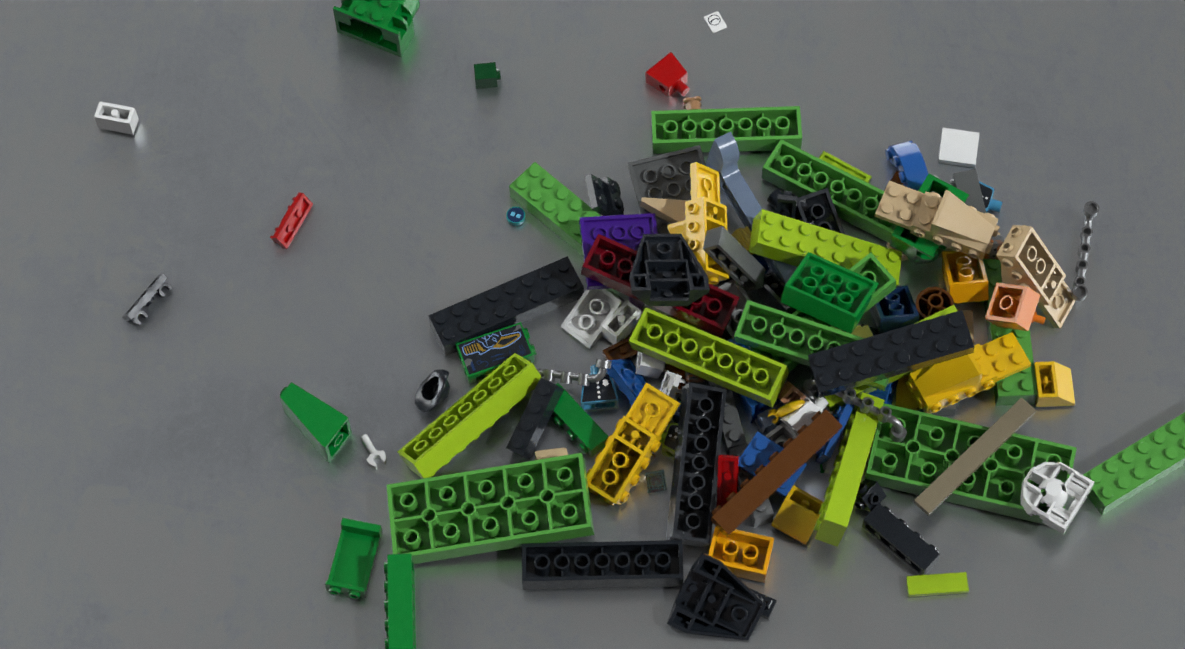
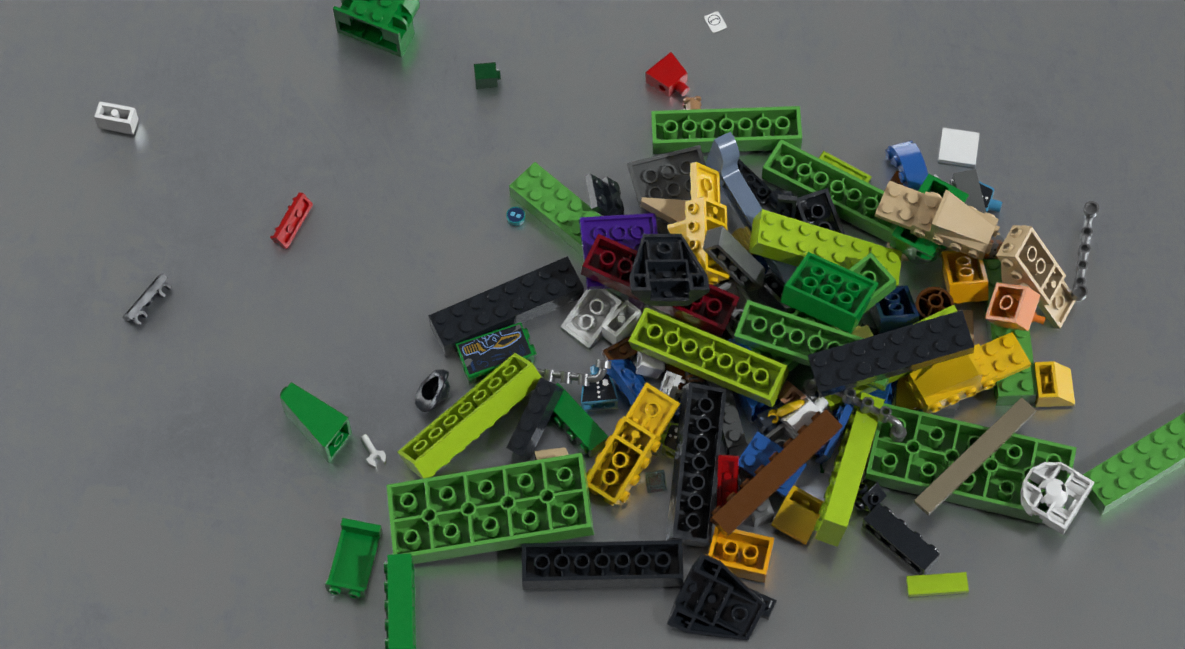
none -> black tile [737,159,773,207]

